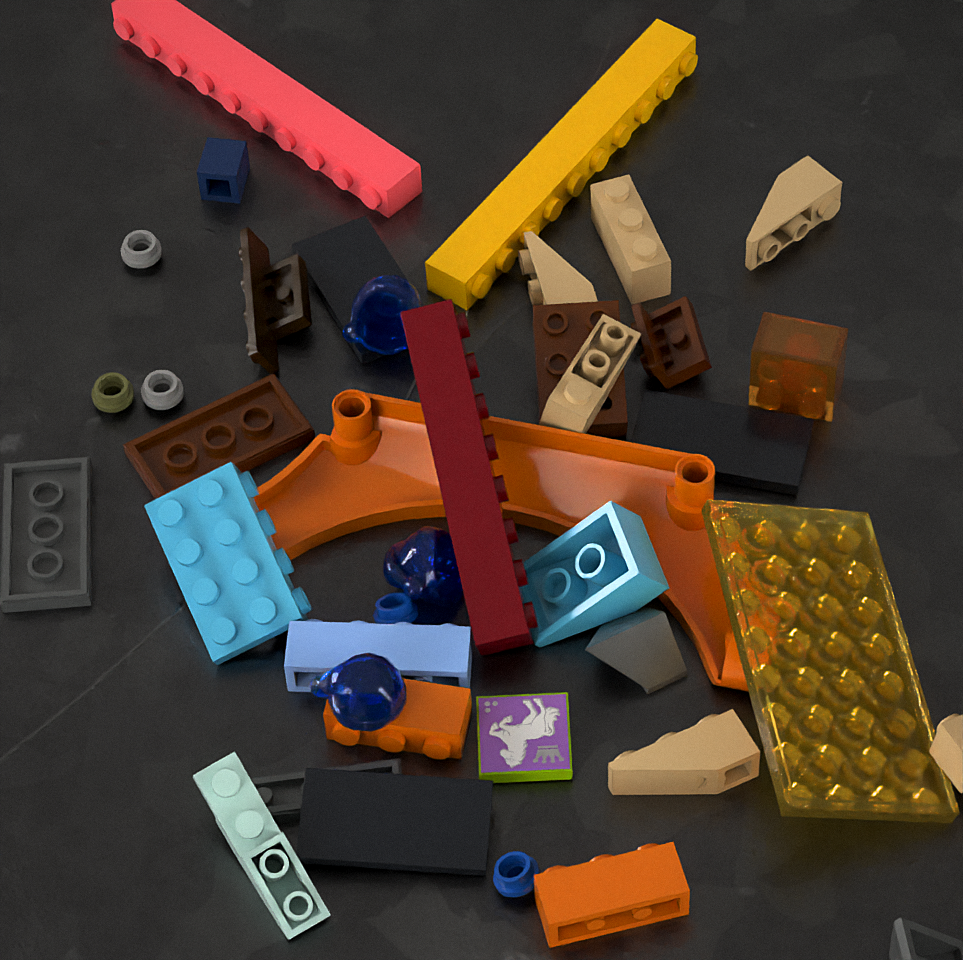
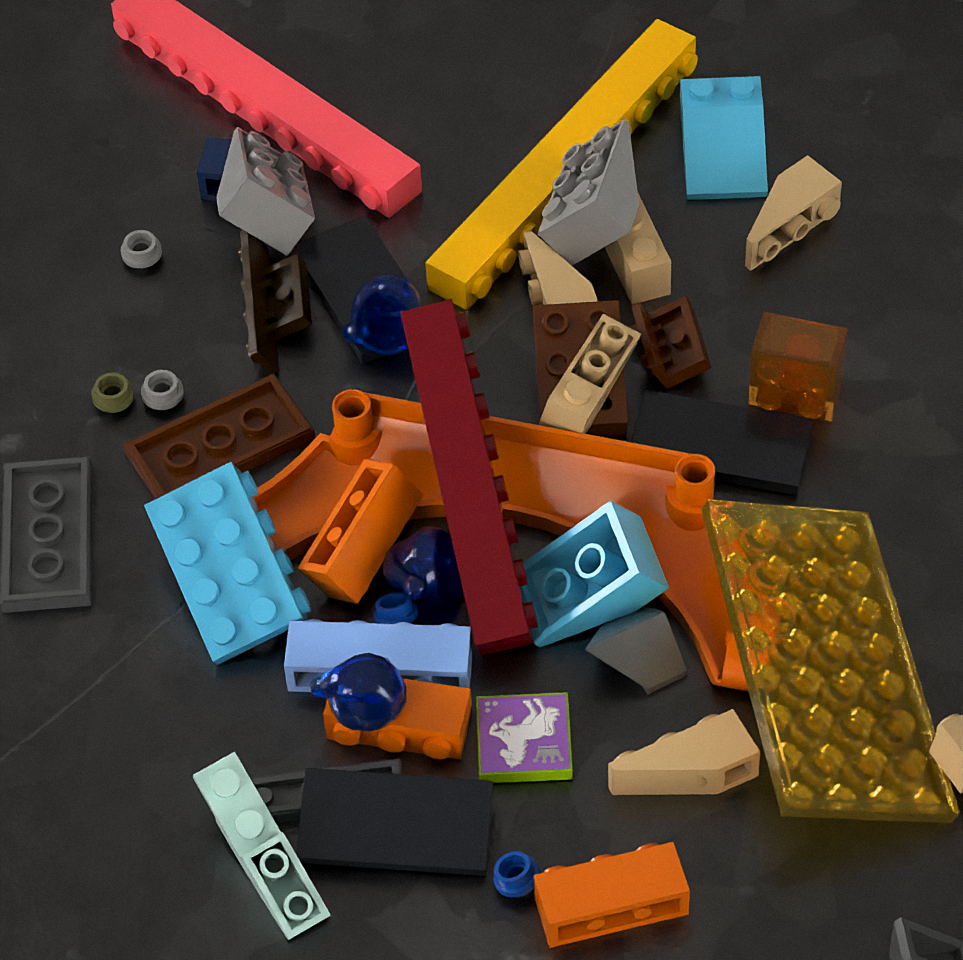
none -> light grey slope [216,127,315,255]
none -> orange brick [298,459,423,604]
none -> light grey slope [538,119,639,266]
none -> medium azure slope [680,76,768,200]

